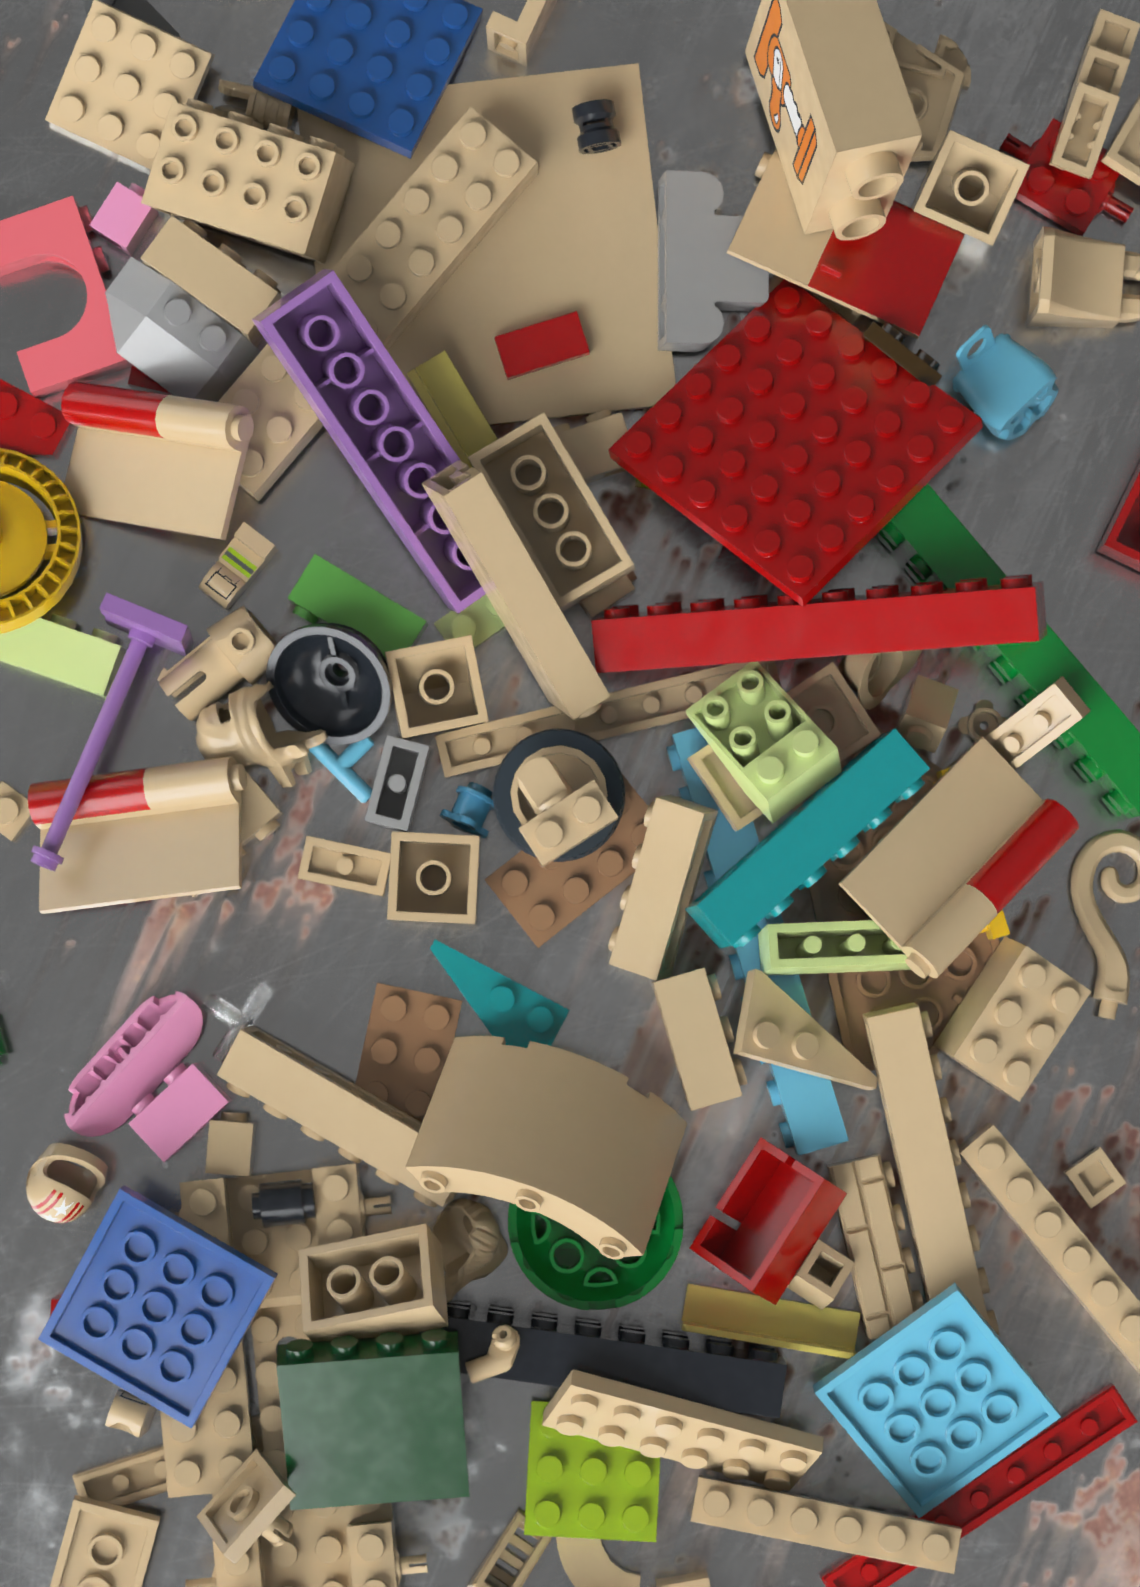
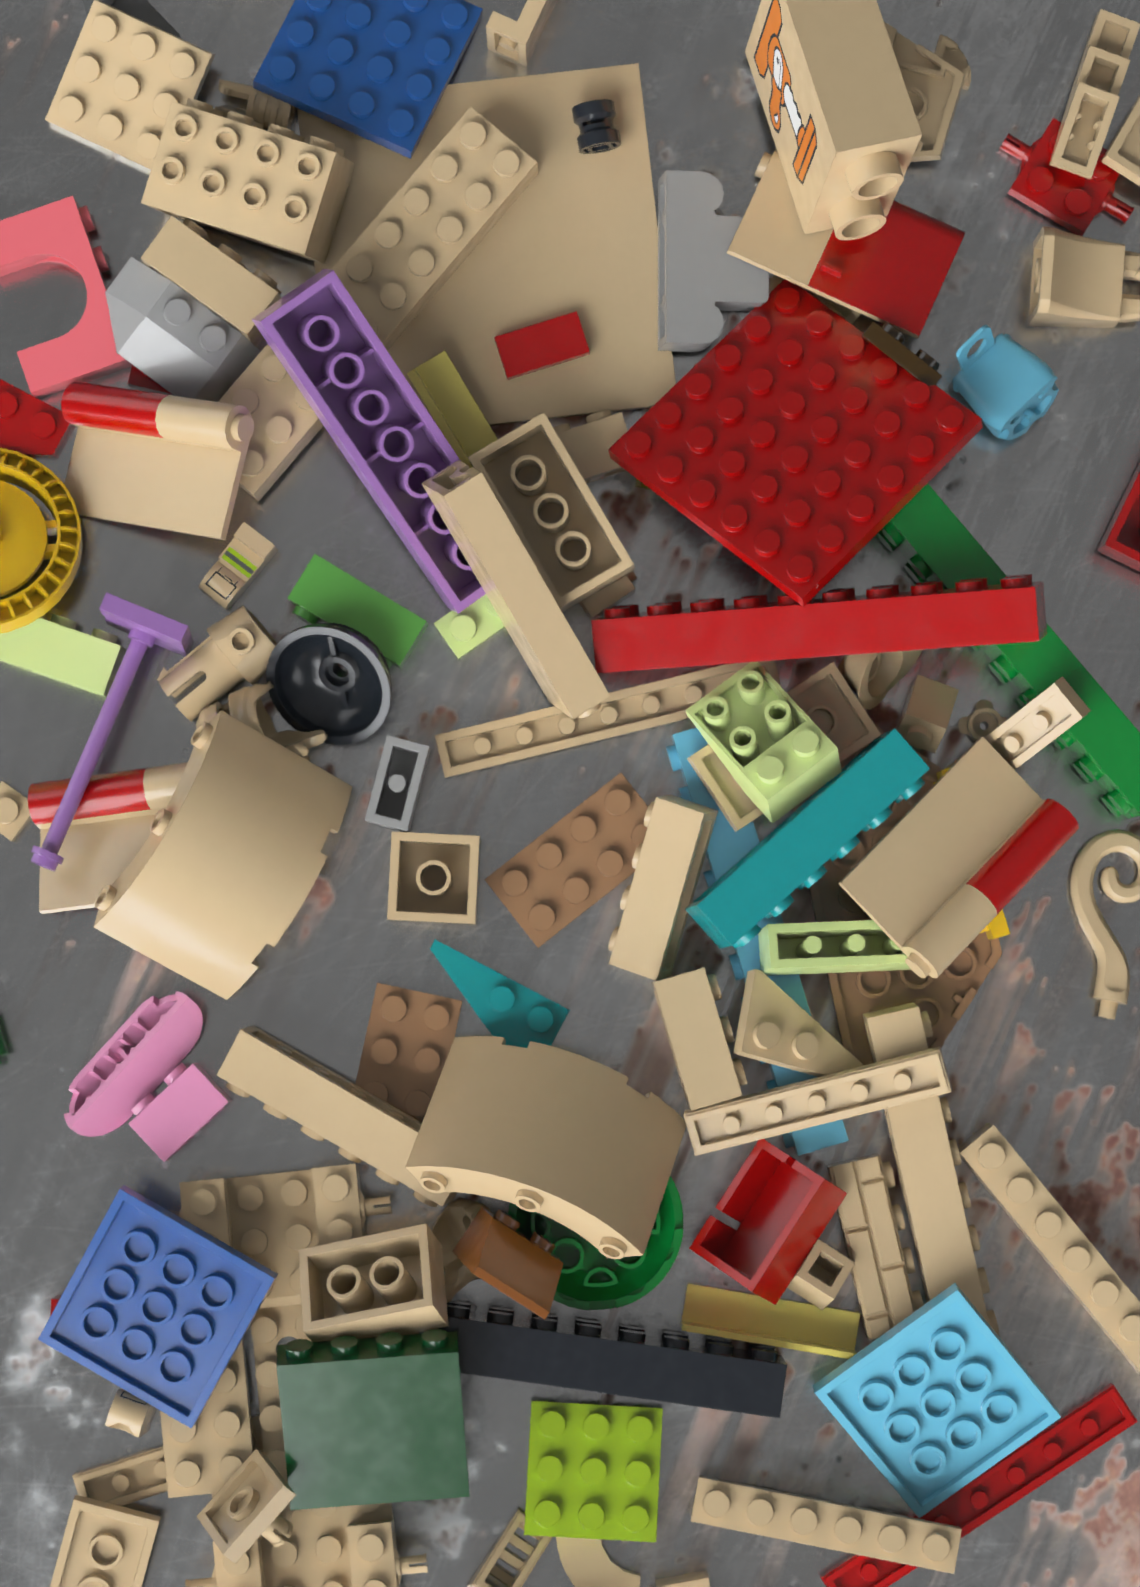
tan helmet [26,1143,108,1223] -> none
bright pink brick [89,181,159,256] -> none
clear piece [201,983,271,1063] -> none
tan brick [205,1111,257,1176] -> none
black brick [251,1179,316,1228] -> none
tan plate [298,836,390,897] -> none
medium azure piece [309,737,374,803] -> none
tan slope [385,635,489,739] -> none
dark azure brick [439,782,494,838] -> none
tan arm [465,1325,520,1384] -> none
black wheel [493,729,625,862] -> none
tan brick [518,757,618,867] -> none
tan plate [542,1369,824,1491] -> none
tan slope [912,129,1030,246] -> none
tan brick [933,936,1091,1102] -> none
tan plate [1063,1146,1126,1208] -> none
none -> tan panel [94,710,353,1000]
none -> dark orange slope [452,1207,563,1319]
none -> tan tile [683,1046,952,1156]

